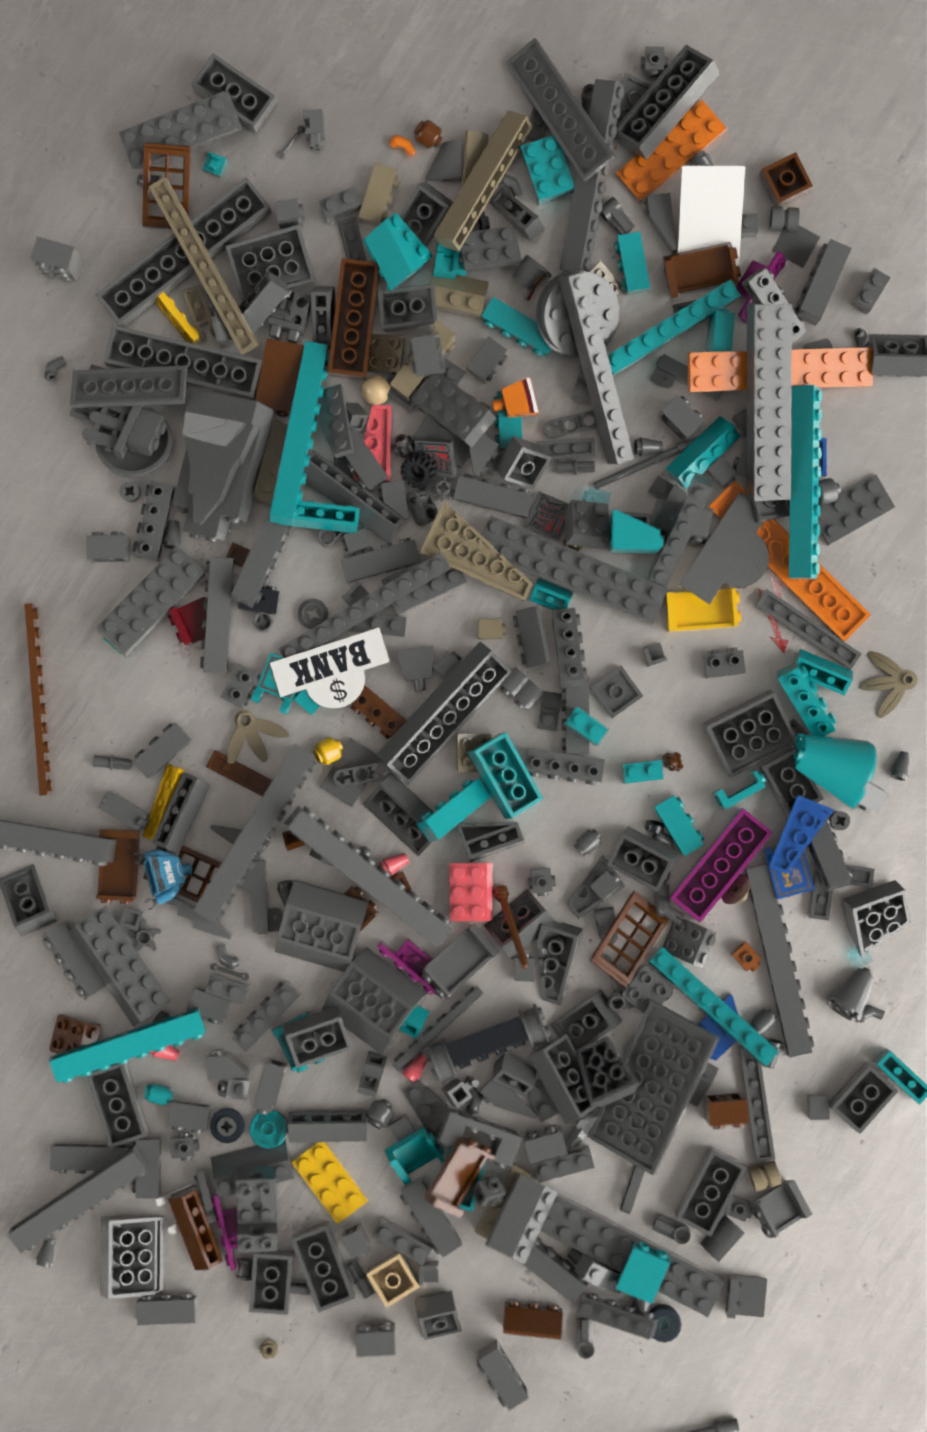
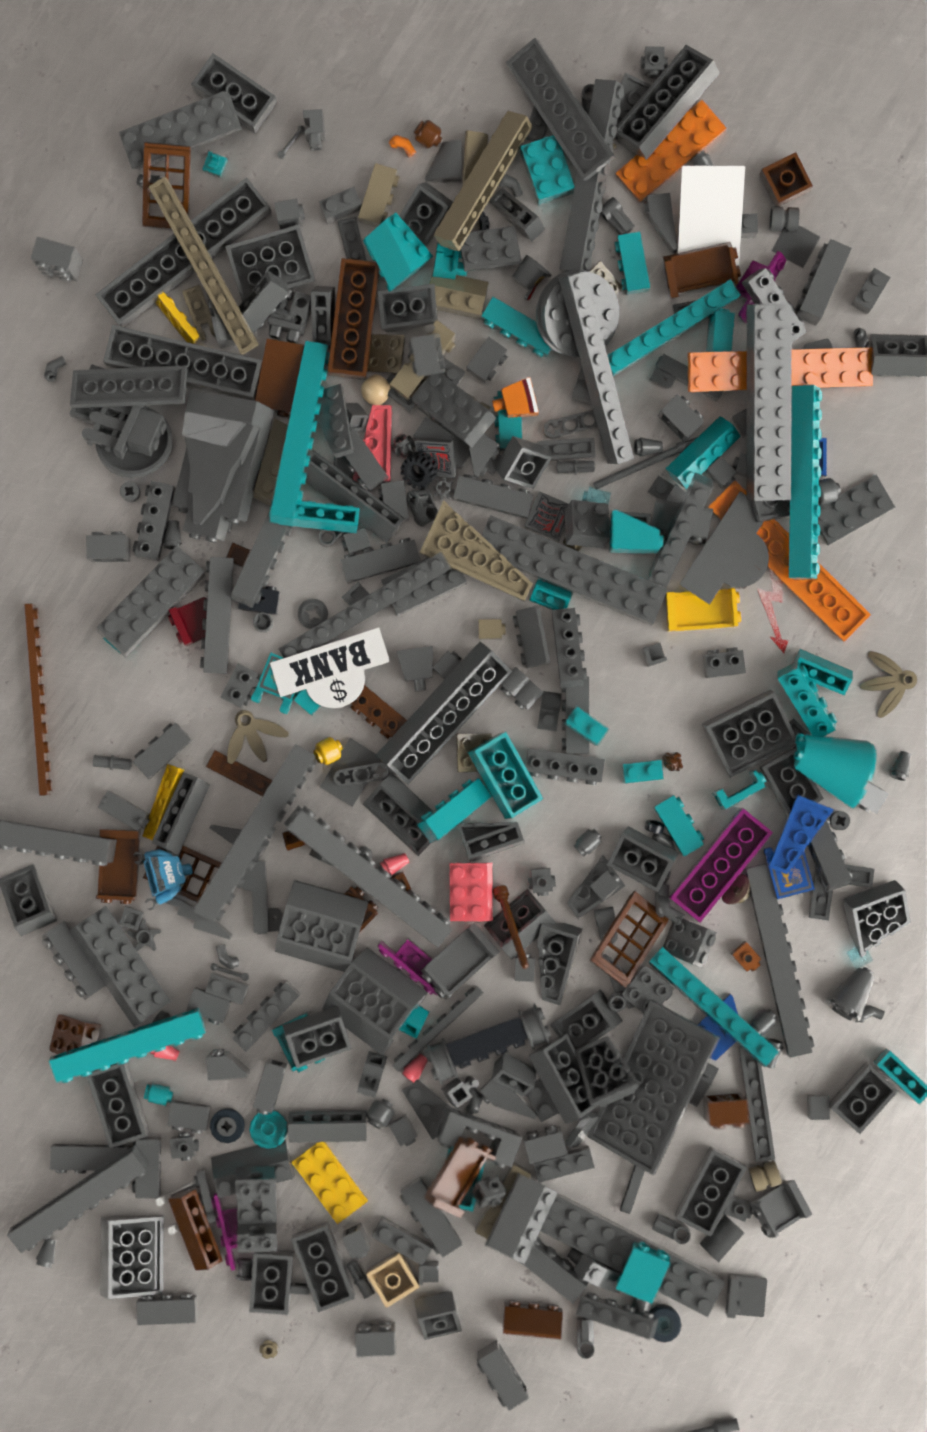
dark grey bracket [217,1079,249,1100] -> none
dark grey cone [276,880,293,907] -> none
dark grey plate [348,614,407,637] -> none
teal panel [384,1127,445,1186] -> none
dark grey plate [590,665,643,719] -> none
dark grey plate [755,589,861,670] -> none

